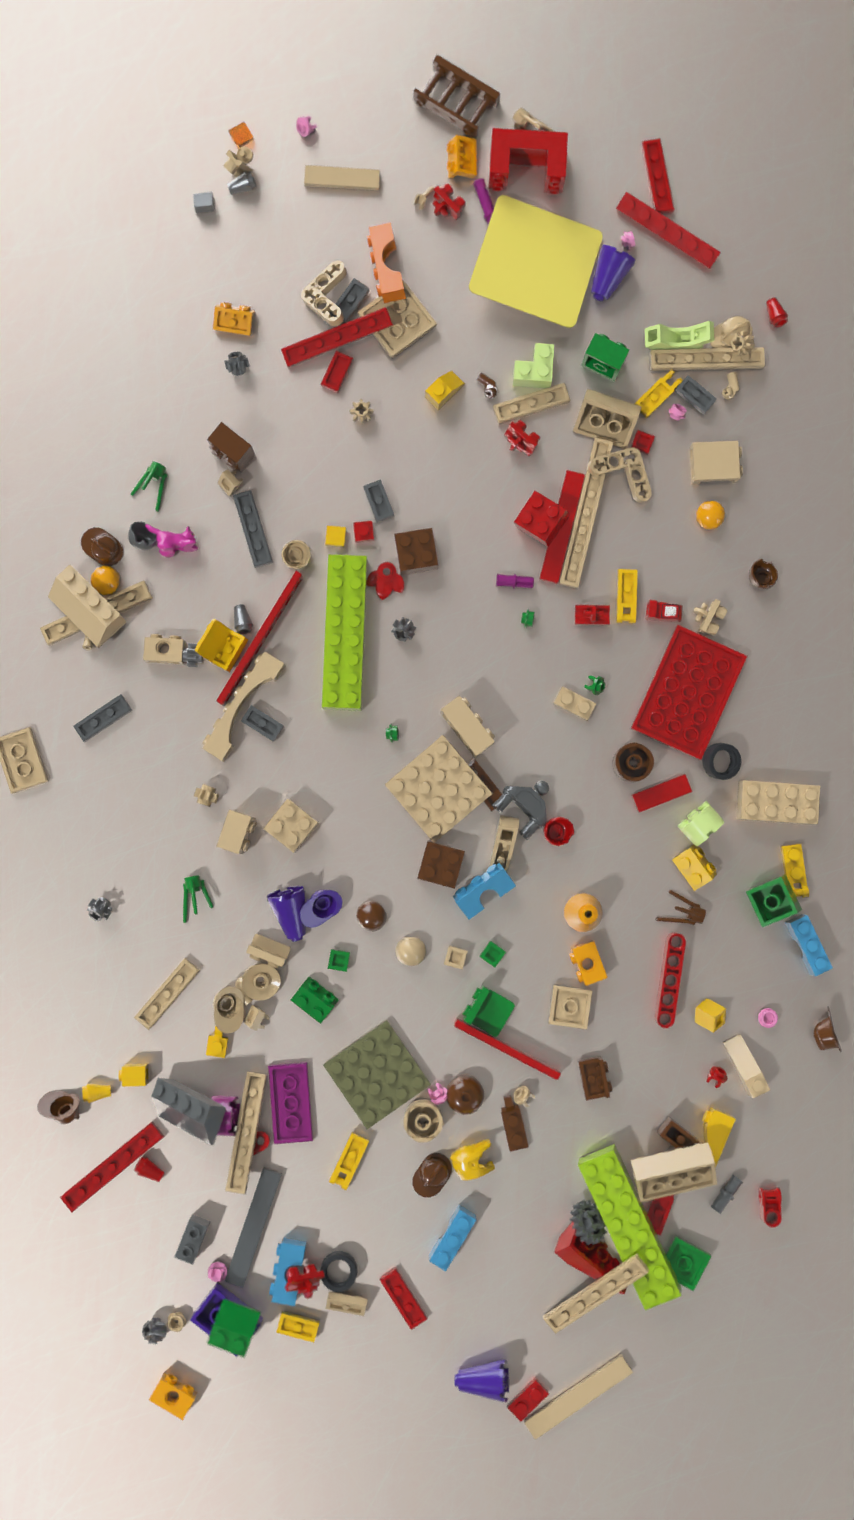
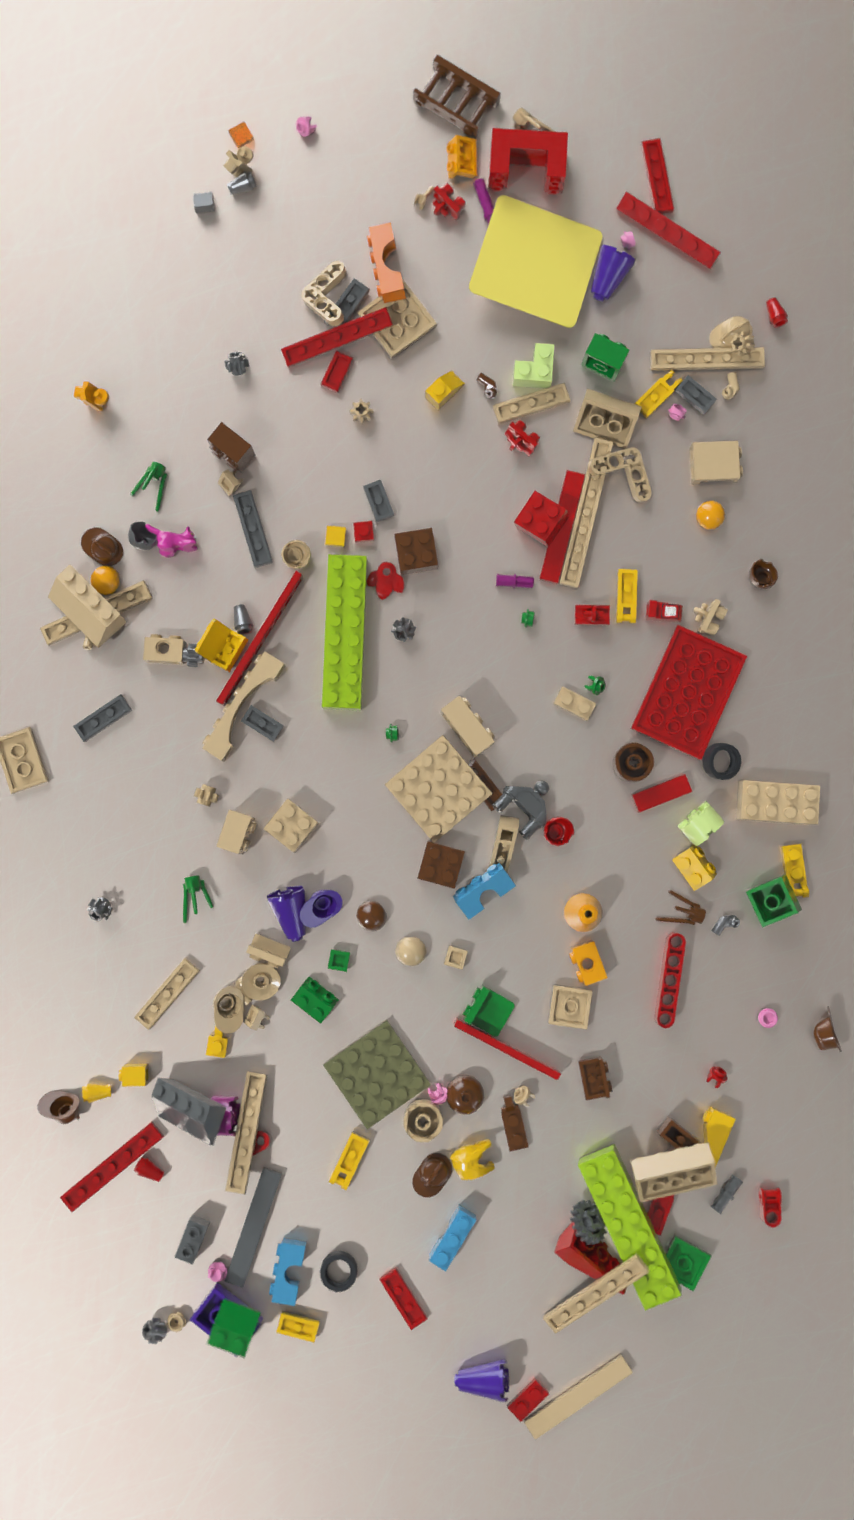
light orange brick [149,1373,198,1420] -> none
light orange bracket [213,302,255,336] -> none
magenta tile [268,1062,313,1144] -> none
red hips [285,1264,325,1299] -> none
tan tile [304,165,380,191] -> none
tan plate [326,1292,367,1316] -> none
green plate [479,941,506,968] -> none
red tile [630,430,655,455] -> none
yellowish green arch [645,321,715,350] -> none
yellow panel [695,999,726,1033] -> none
tan slope [723,1034,770,1099] -> none
dark azure arch [785,914,833,977] -> none
none -> light orange hips [74,381,109,412]
none -> flat silver arm [711,915,740,936]

